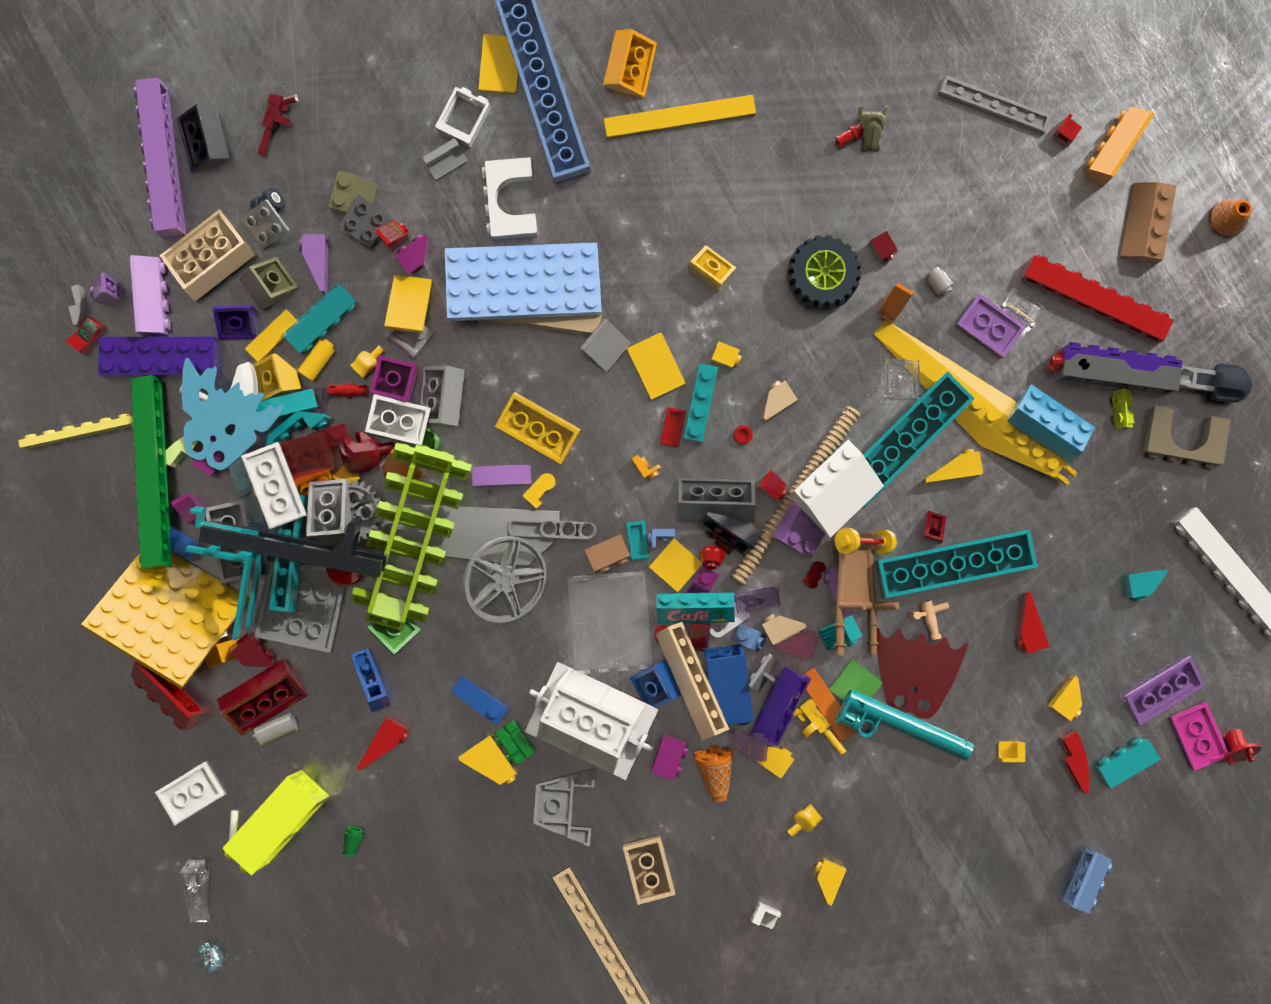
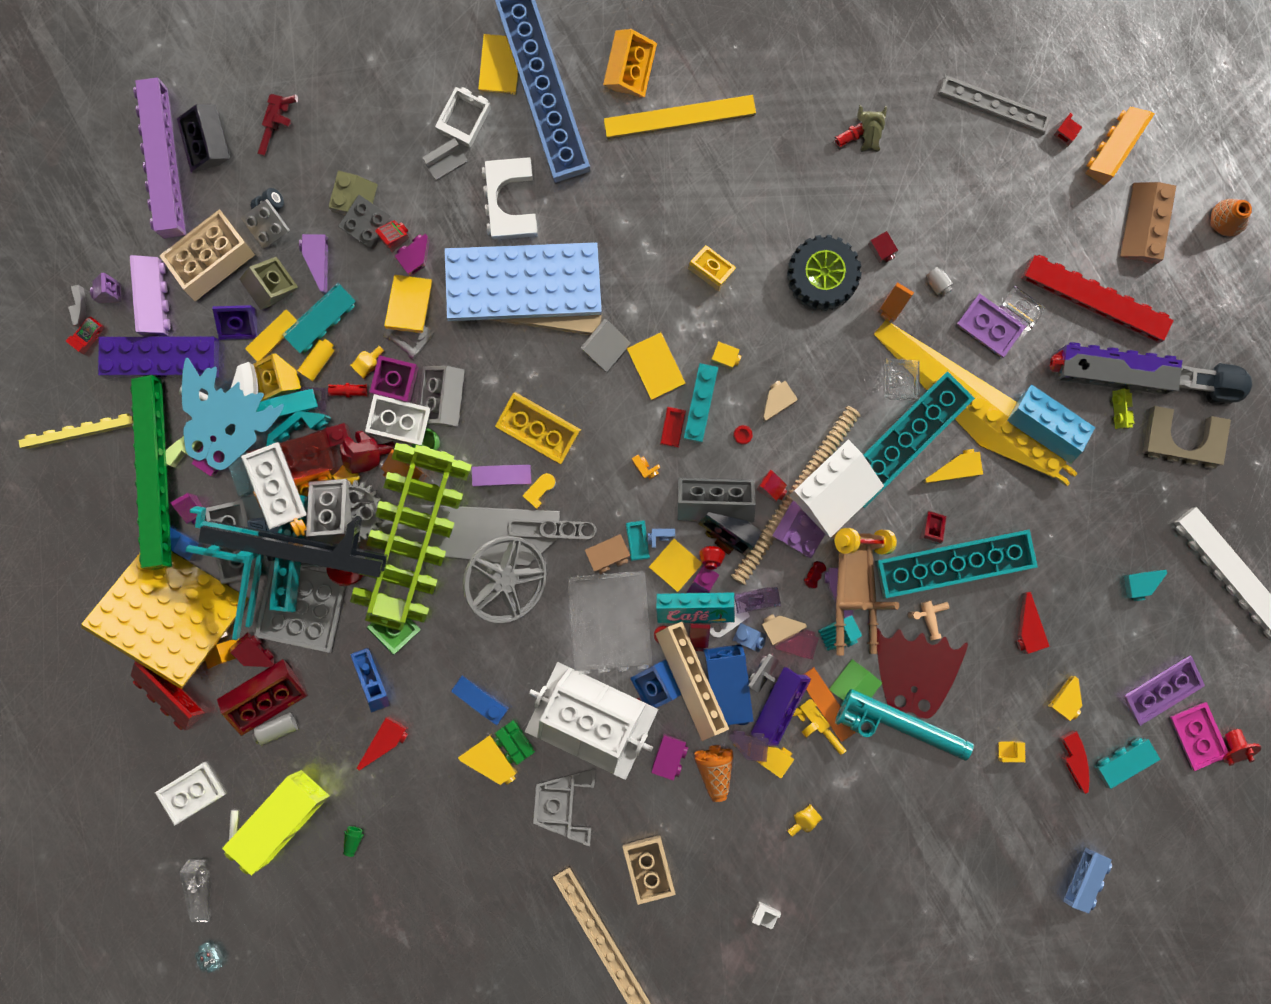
yellow slope [814,858,846,906] -> none
none -> light orange plate [290,518,307,537]

